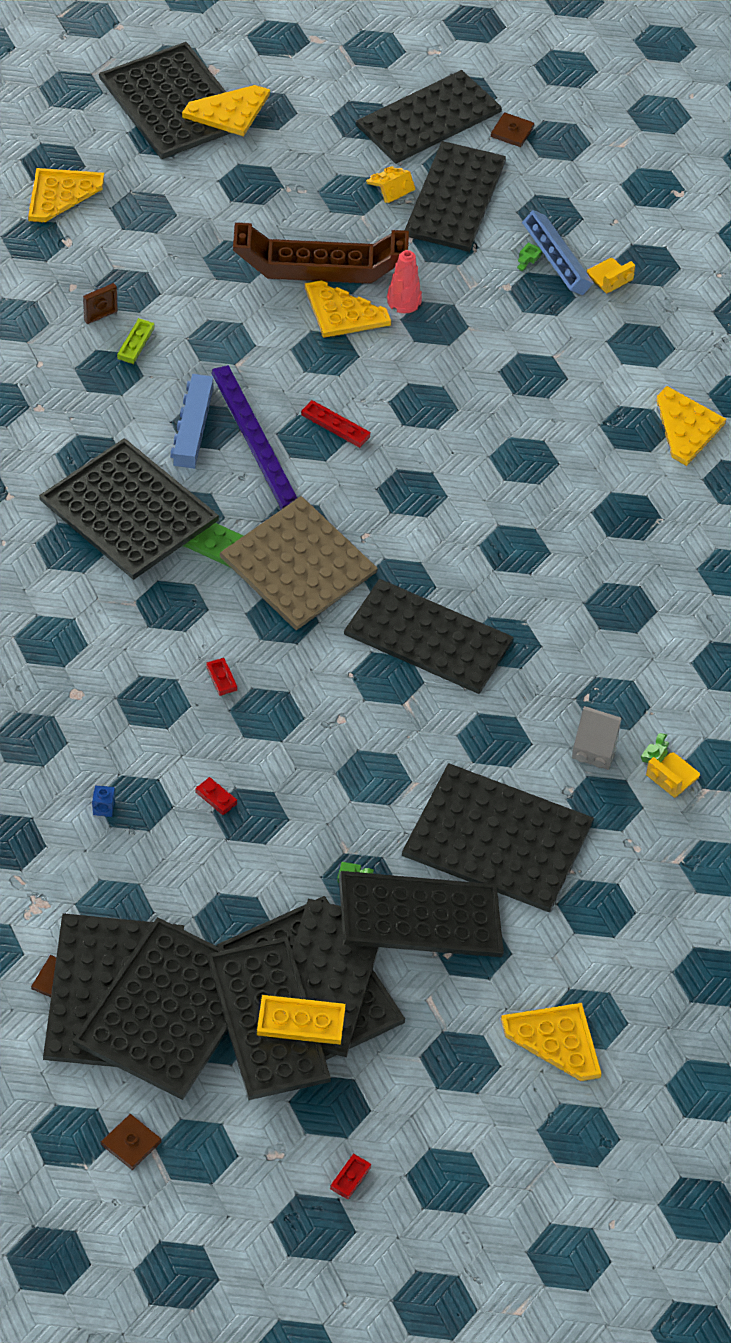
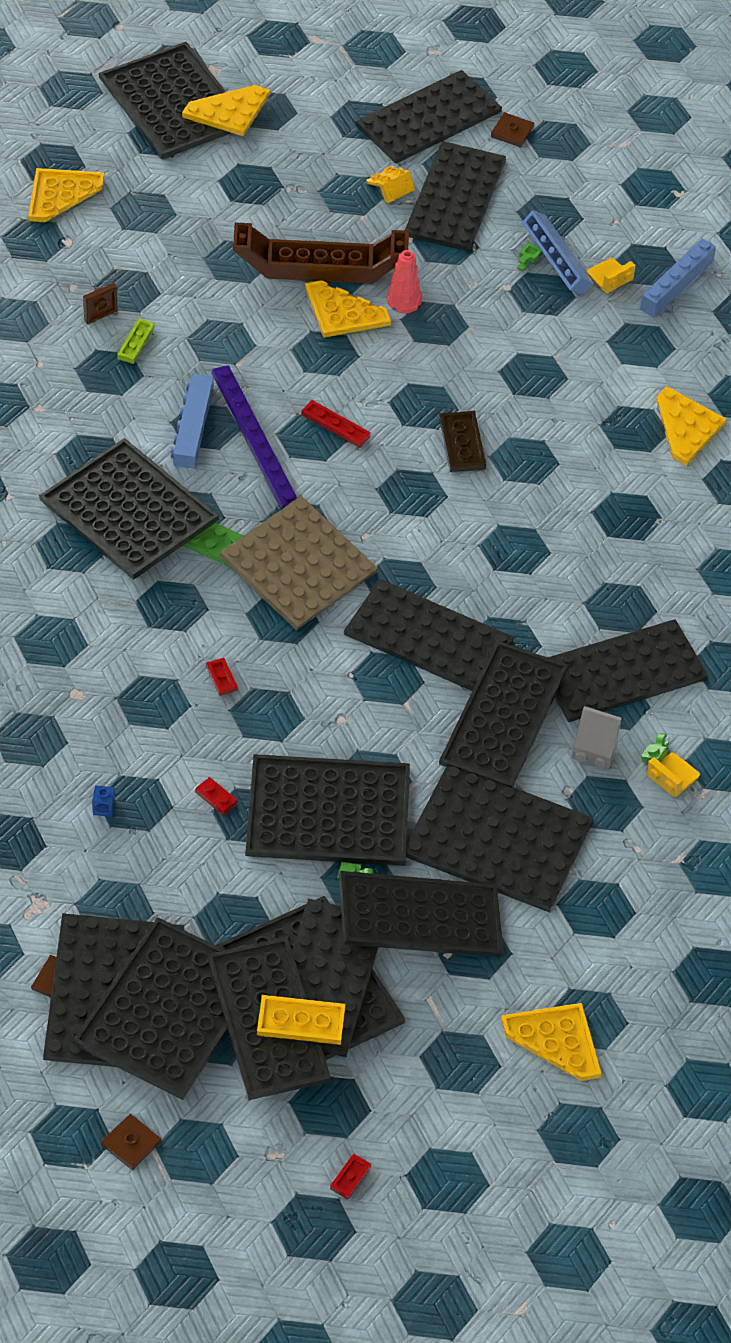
none -> pearl dark grey plate [245,754,410,866]
none -> dark brown plate [439,411,486,472]
none -> pearl dark grey plate [439,640,568,788]
none -> pearl dark grey plate [548,619,708,722]
none -> medium blue brick [640,238,716,317]

